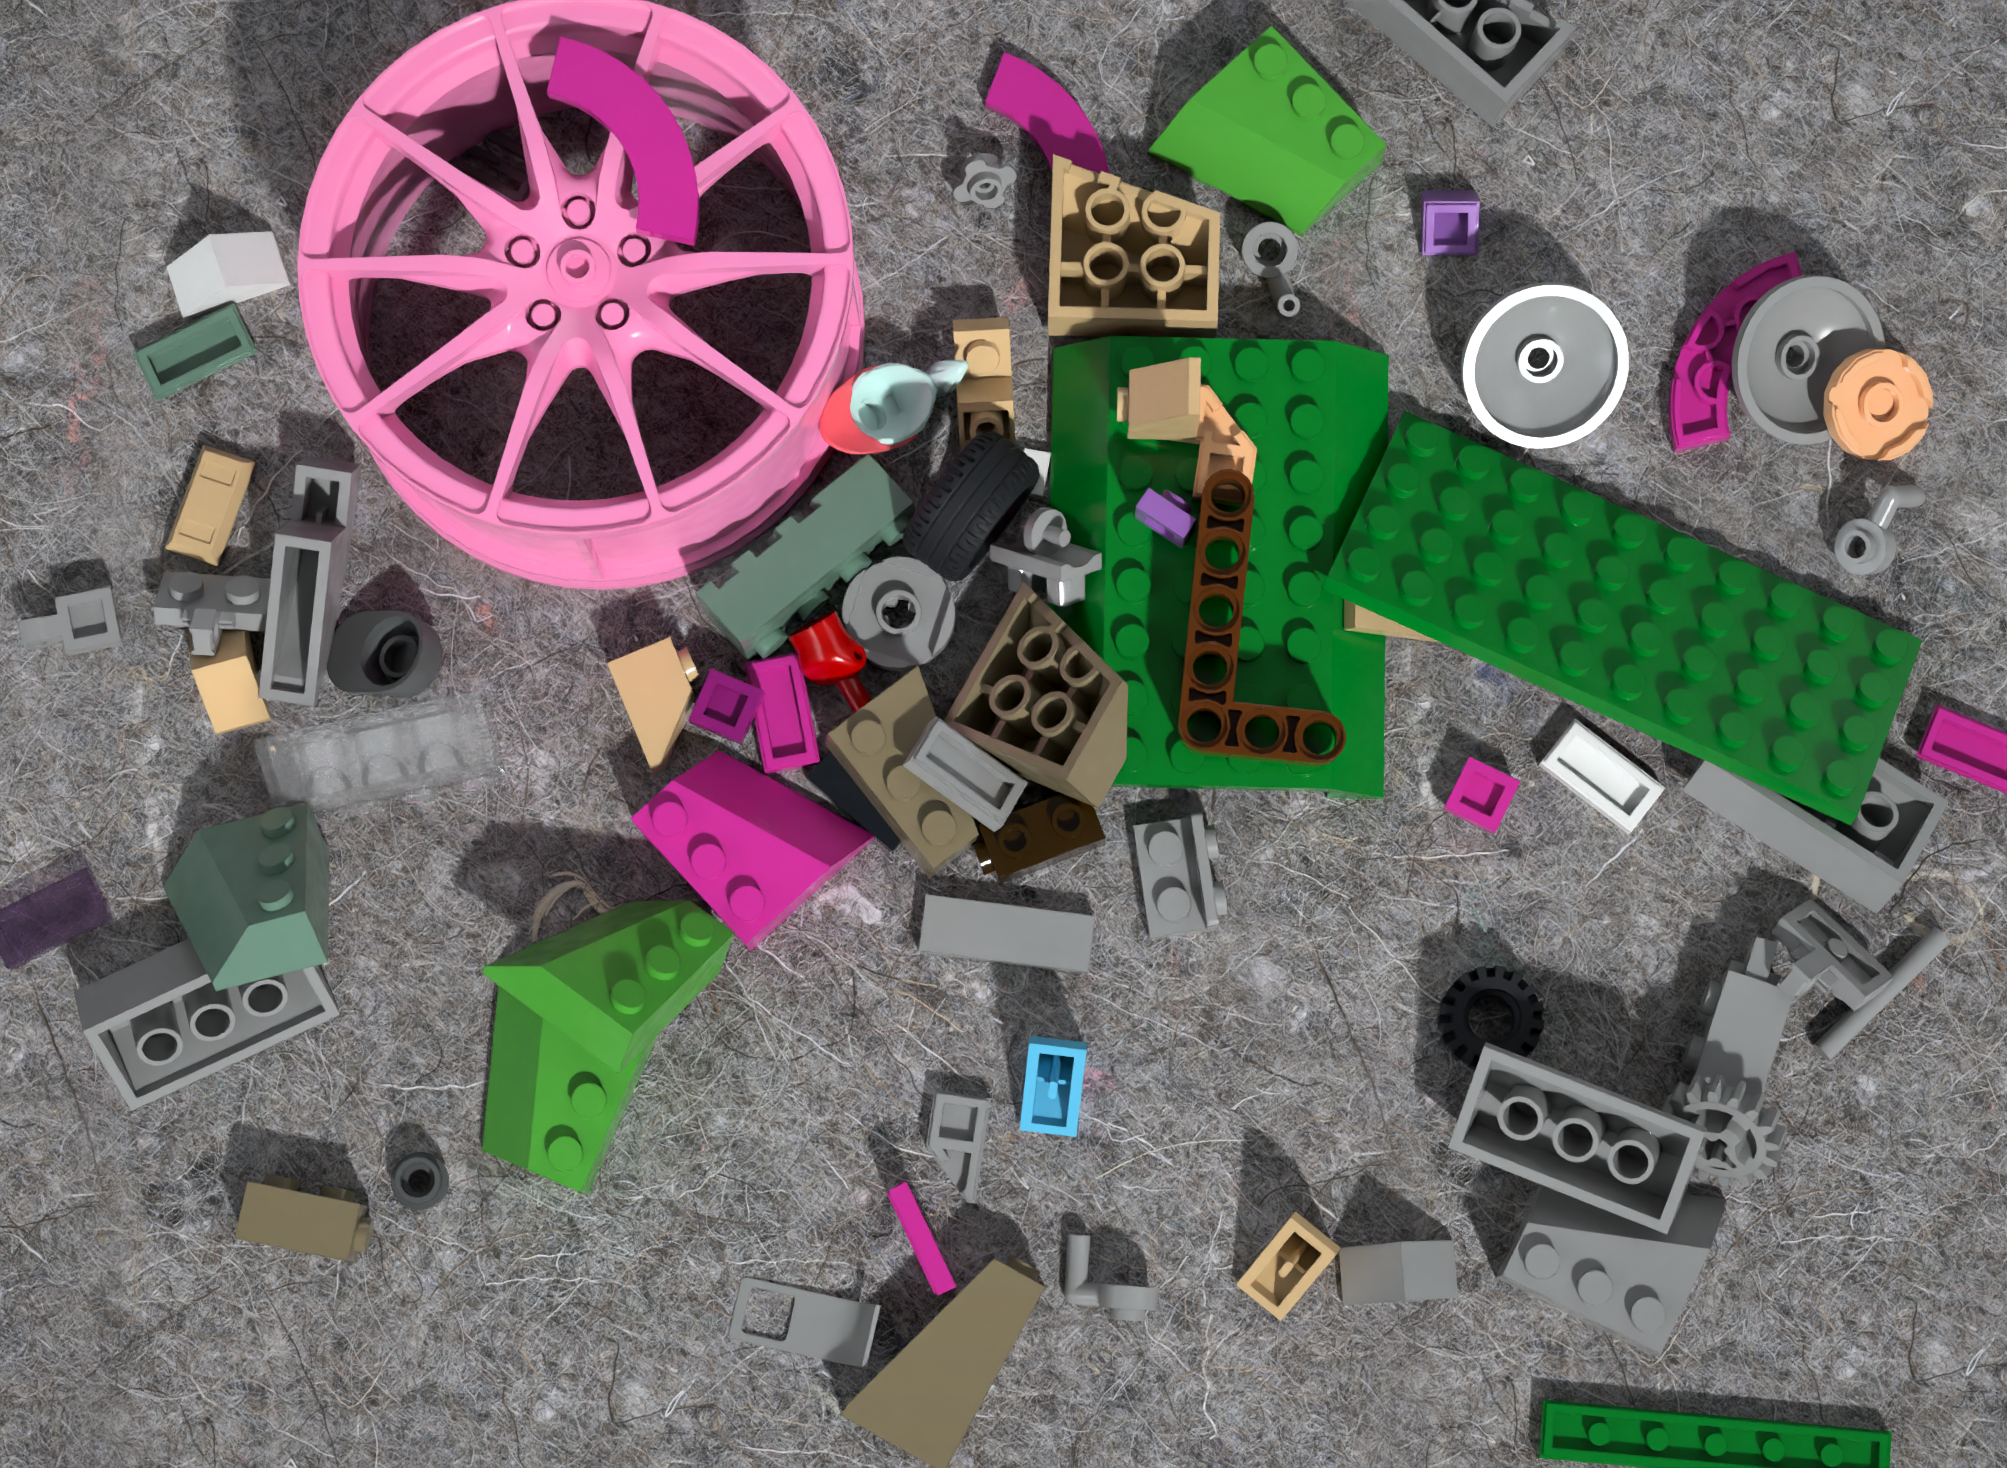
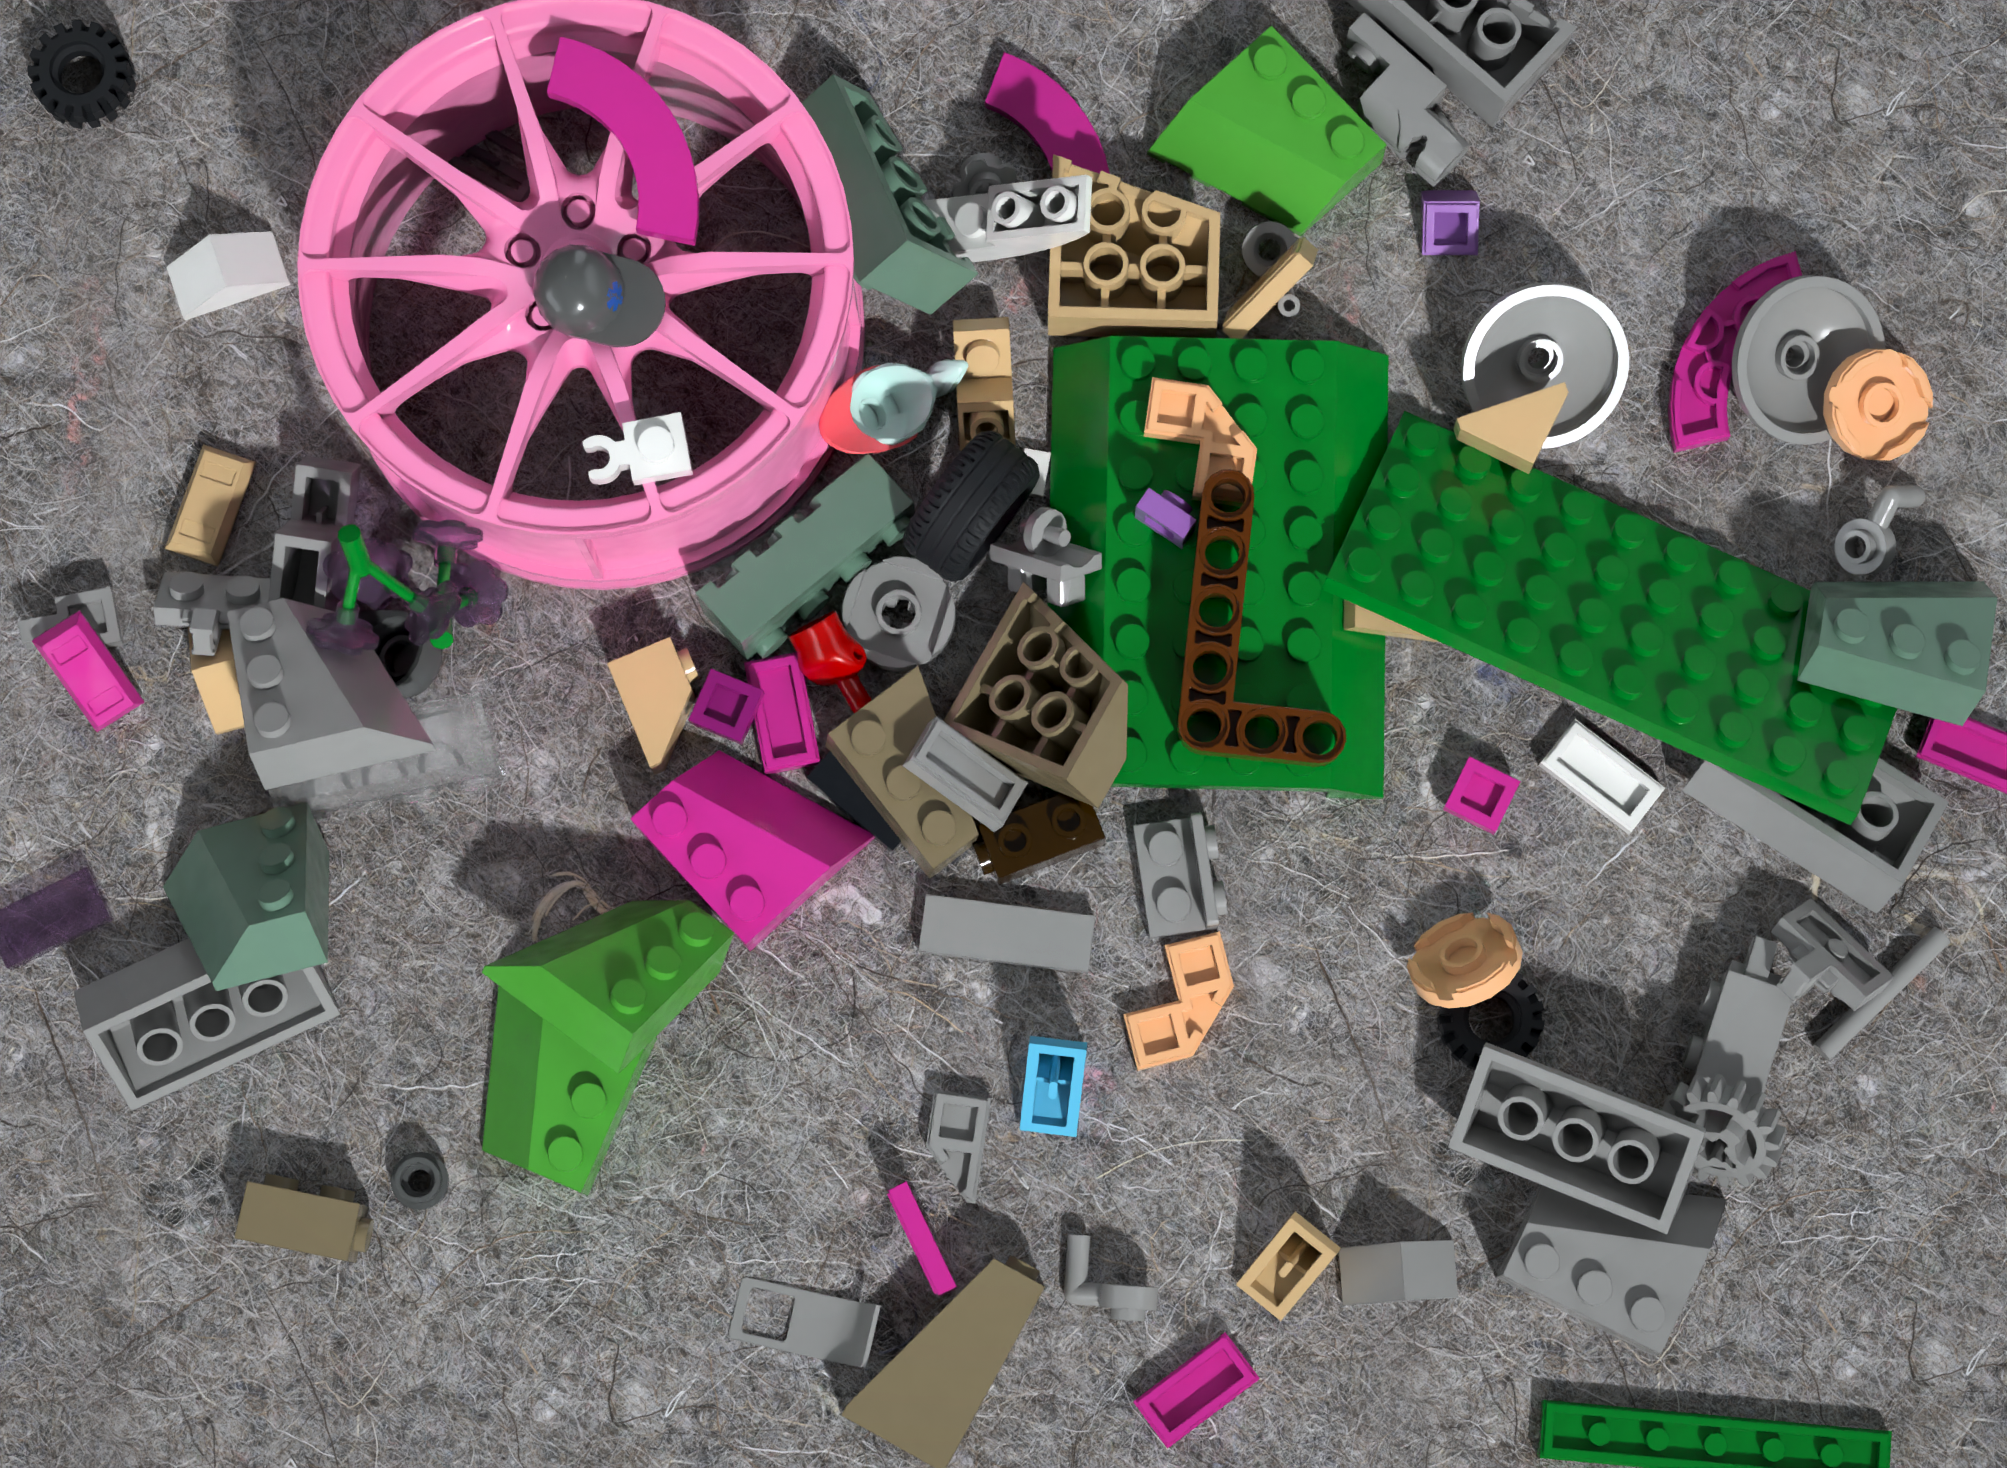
sand green tile [133,303,258,402] -> none
tan slope [1117,357,1201,440] -> none
none -> black tyre [27,20,136,129]
none -> dark pink tile [32,610,145,732]
none -> light grey wedge [227,598,435,790]
none -> clear purple plant [306,524,461,656]
none -> clear purple plant [356,520,509,649]
none -> dark grey cap [533,244,666,347]
none -> white plate [582,412,693,486]
none -> sand green wedge [802,74,978,315]
none -> white slope [923,175,1092,262]
none -> light nougat tile [1123,931,1234,1071]
none -> dark pink tile [1133,1332,1260,1449]
none -> tan tile [1222,237,1318,339]
none -> light grey plate [1345,13,1470,187]
none -> light nougat tile [1407,912,1523,1009]
none -> tan slope [1453,382,1569,474]
none -> sand green wedge [1797,581,1997,726]

